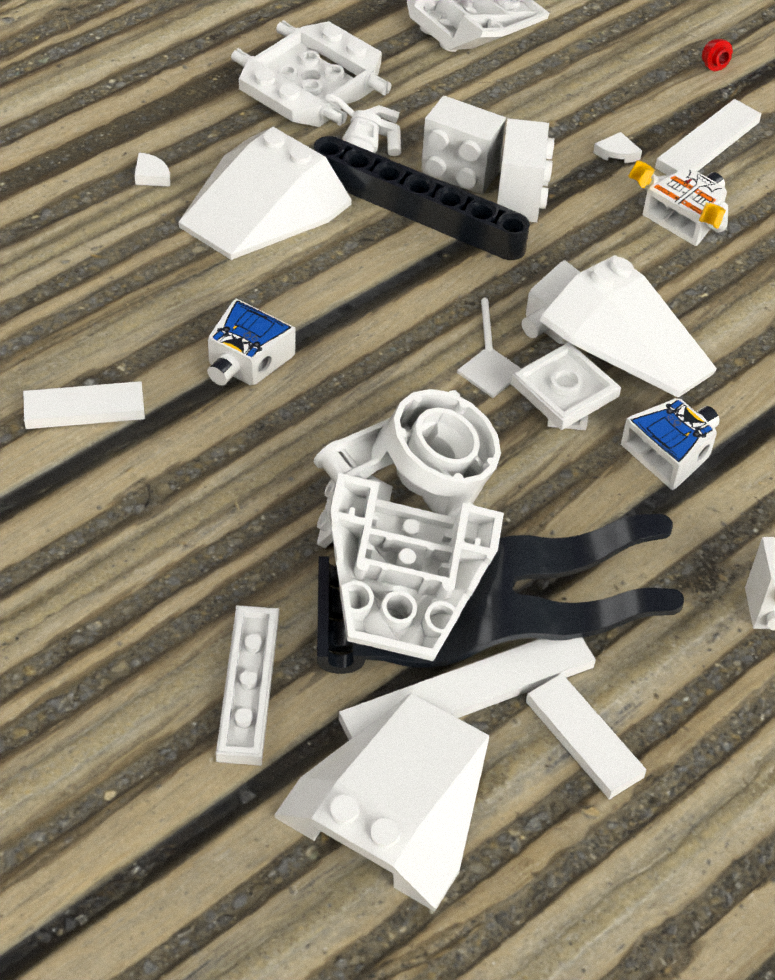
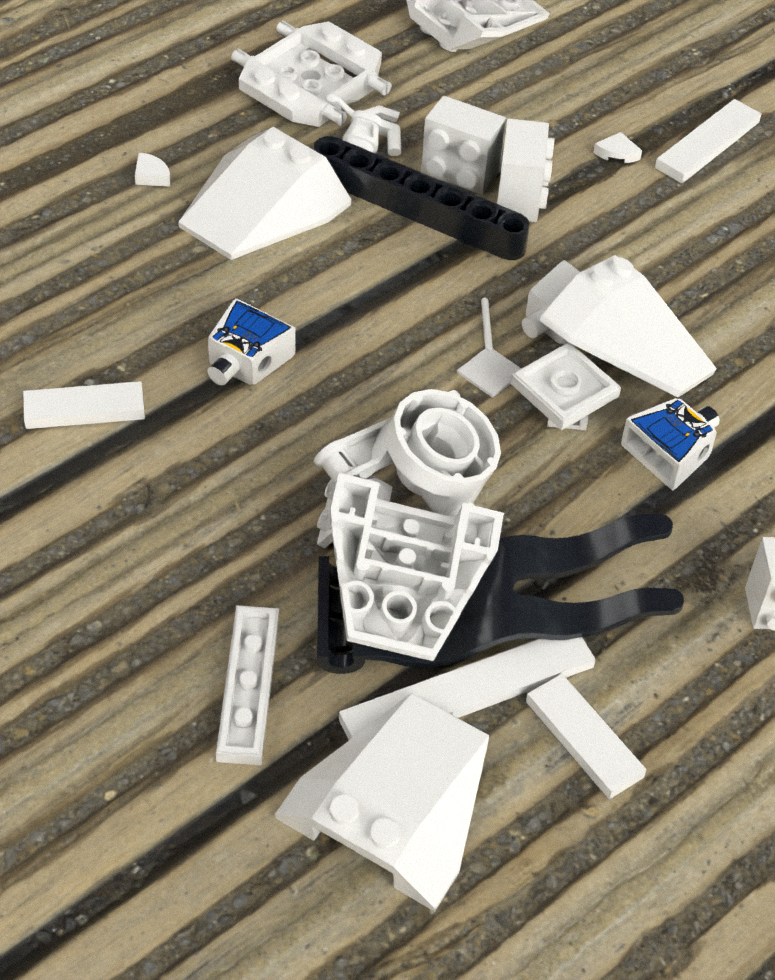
white torso [628,160,728,246] -> none
red plate [702,39,733,72] -> none

